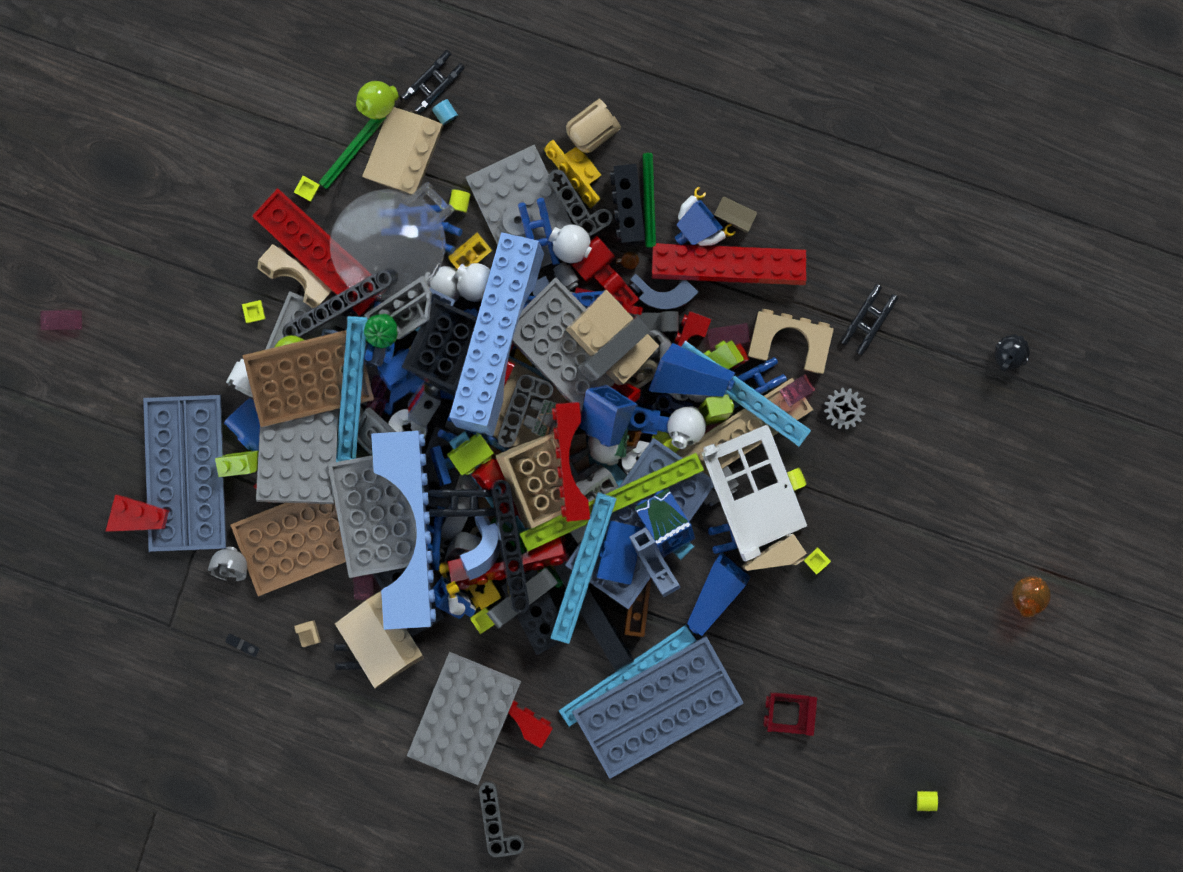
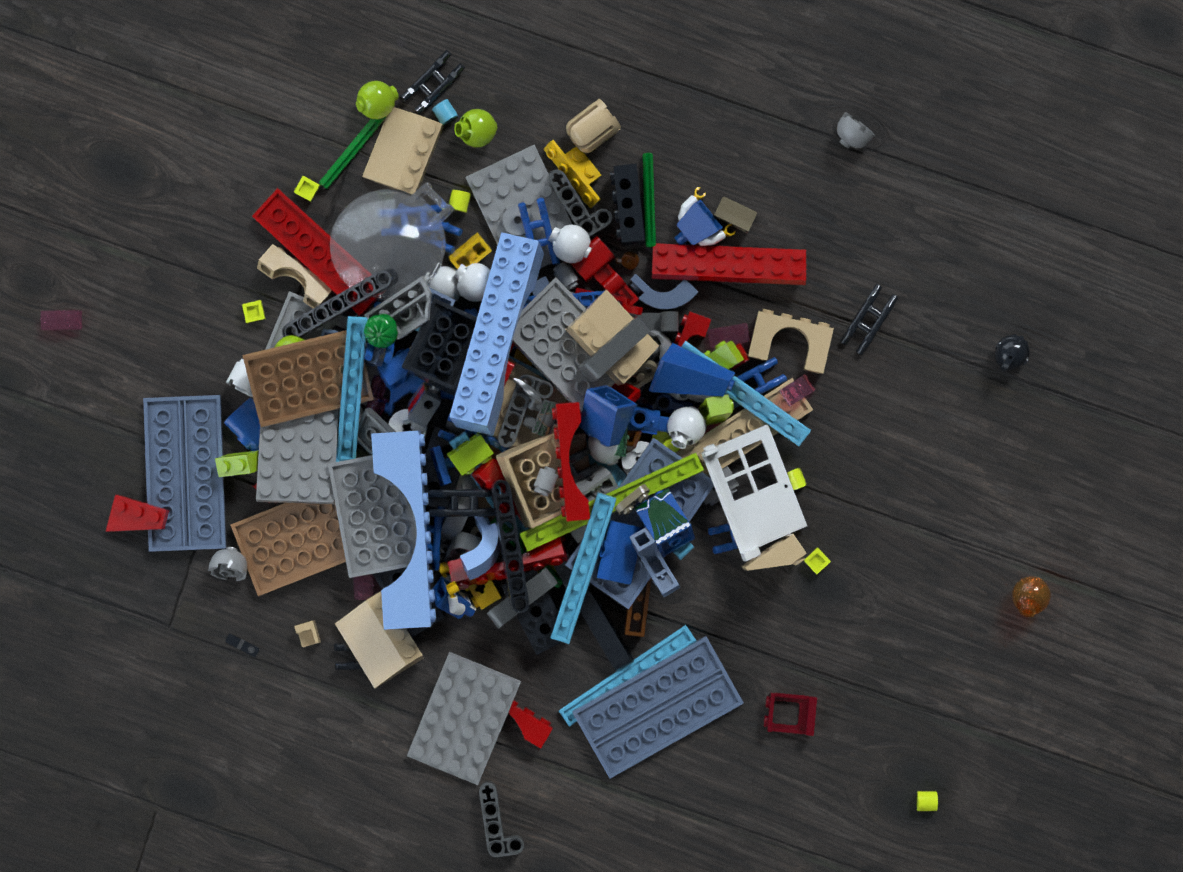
neon yellow plate [470,608,495,634] -> none
blue slope [687,553,751,636] -> none
light grey gear [824,388,866,429] -> none
none -> lime brick [454,109,497,147]
none -> dark grey bar [513,378,542,410]
none -> light grey brick [534,466,559,497]
none -> dark tan plate [615,484,650,515]
none -> light grey cylinder [837,112,876,149]

